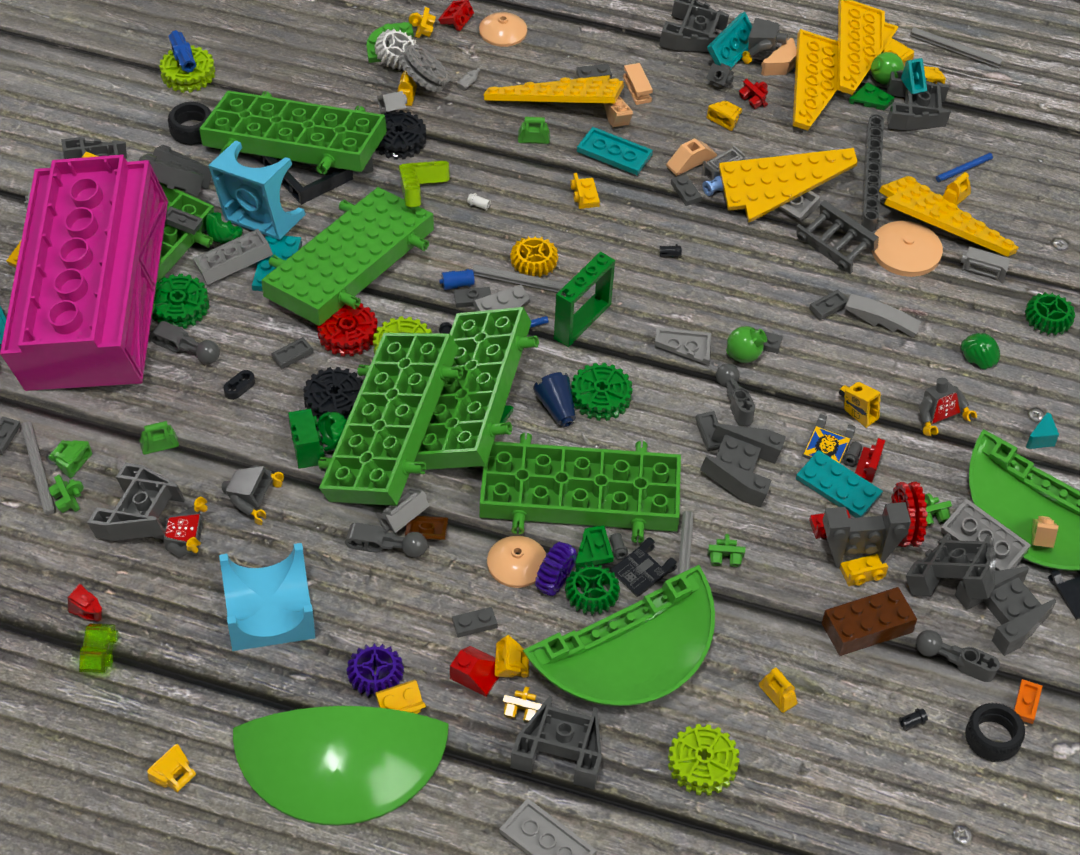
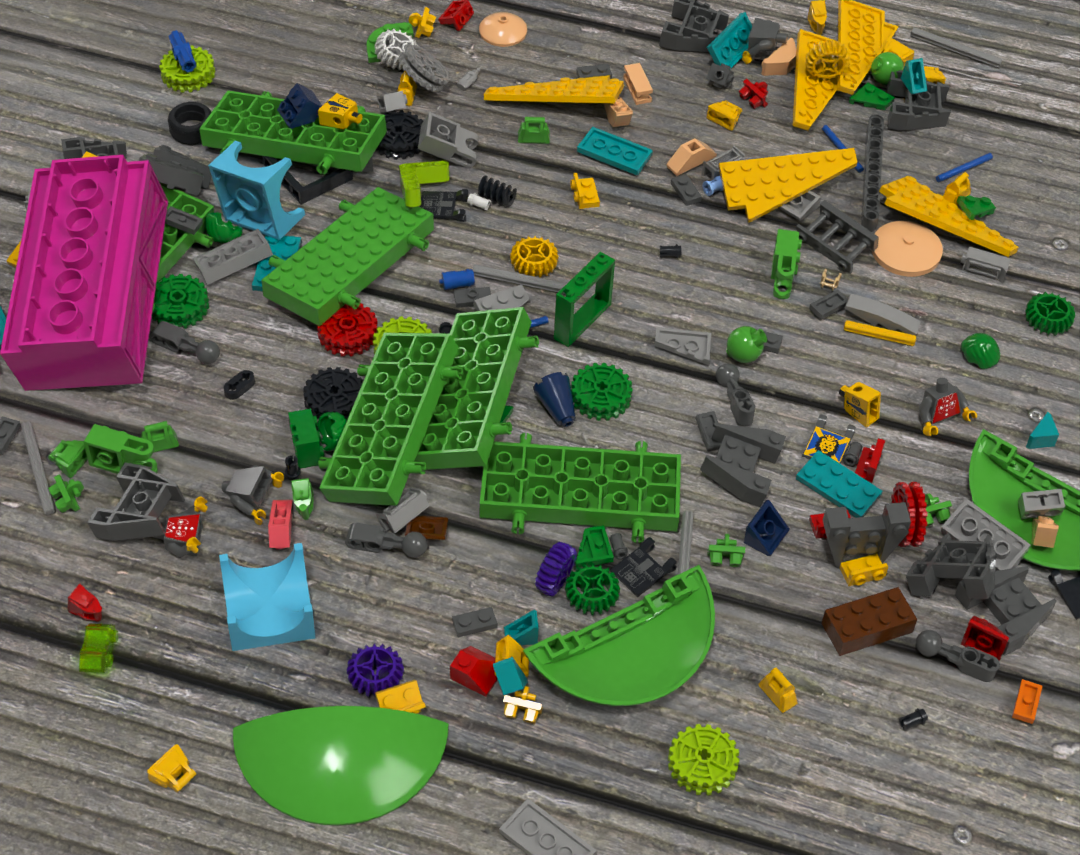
dark grey plate [271,337,313,369] -> none
light nougat dish [487,536,546,588] -> none
dark grey wedge [510,696,602,789] -> none
black tyre [965,703,1025,762] -> none
none -> bright green brick [84,424,158,474]
none -> coral slope [268,500,293,549]
none -> dark blue slope [277,83,322,129]
none -> black pin [285,455,300,479]
none -> bright green piece [291,478,314,520]
none -> yellow torso [318,93,362,129]
none -> light grey brick [418,112,479,168]
none -> black flag [420,189,469,222]
none -> black piece [478,175,517,207]
none -> teal slope [493,657,528,695]
none -> teal slope [504,610,539,645]
none -> dark blue slope [743,500,790,556]
none -> bright green brick [771,229,802,299]
none -> yellow gear [805,40,851,80]
none -> yellow piece [807,0,827,35]
none -> tan piece [820,269,842,291]
none -> blue bar [822,125,864,173]
none -> yellow axle [844,320,916,346]
none -> green wing [957,195,996,220]
none -> red slope [961,615,1009,661]
none -> light grey brick [1018,489,1065,519]

